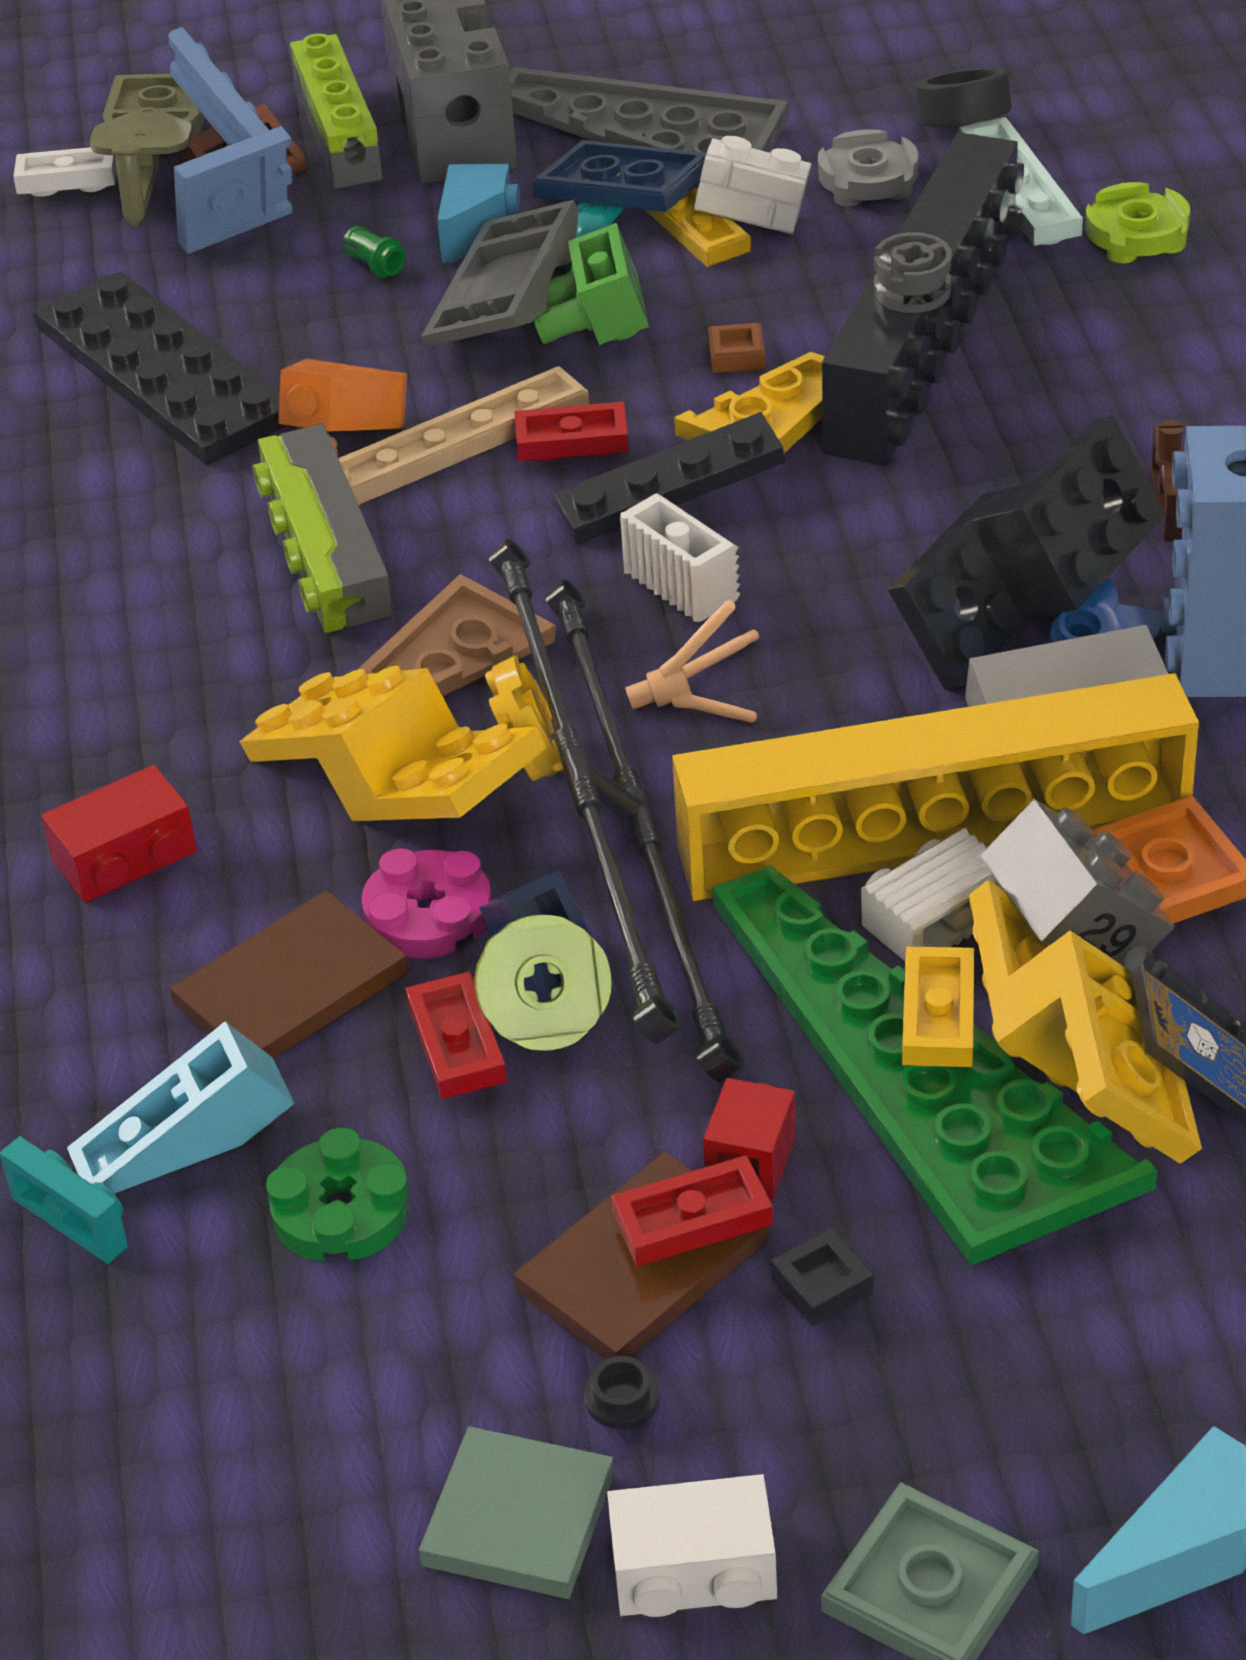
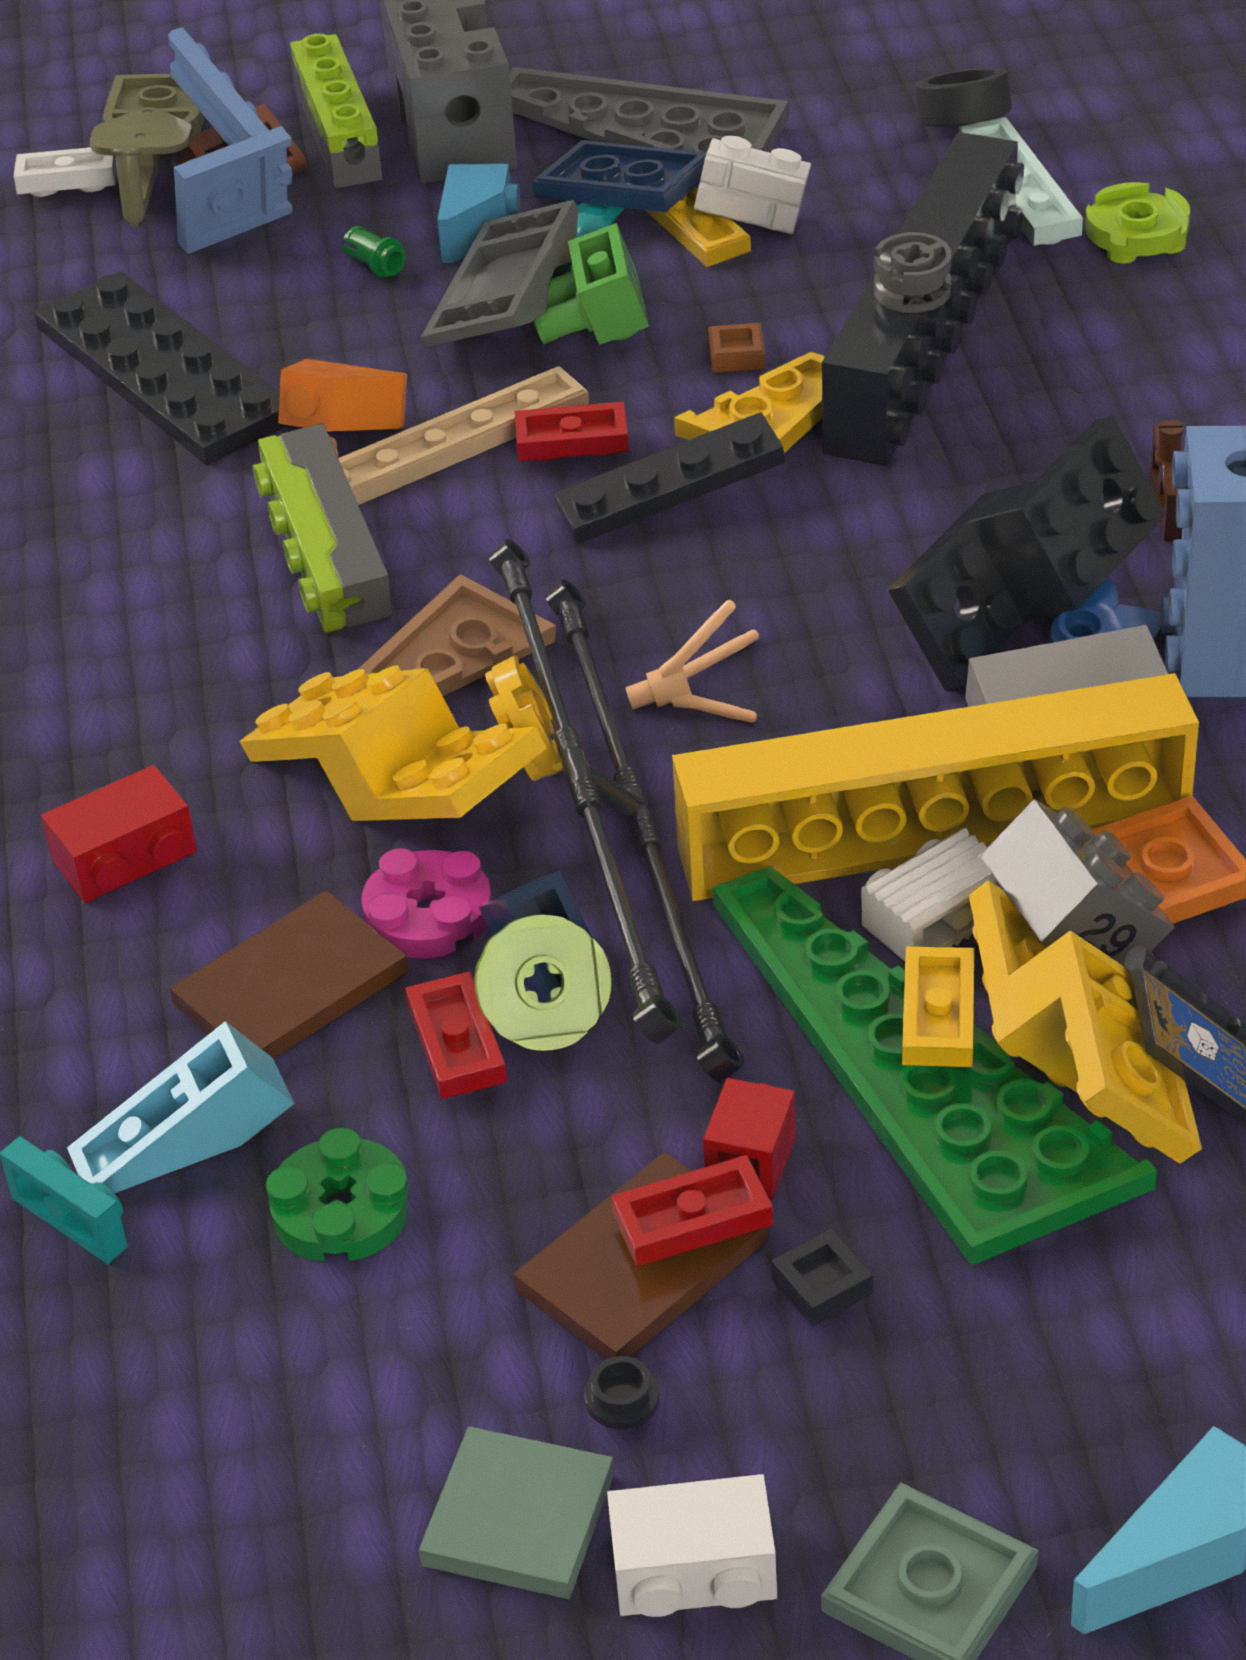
white brick [620,493,741,621] -> none
light grey plate [818,129,918,207] -> none

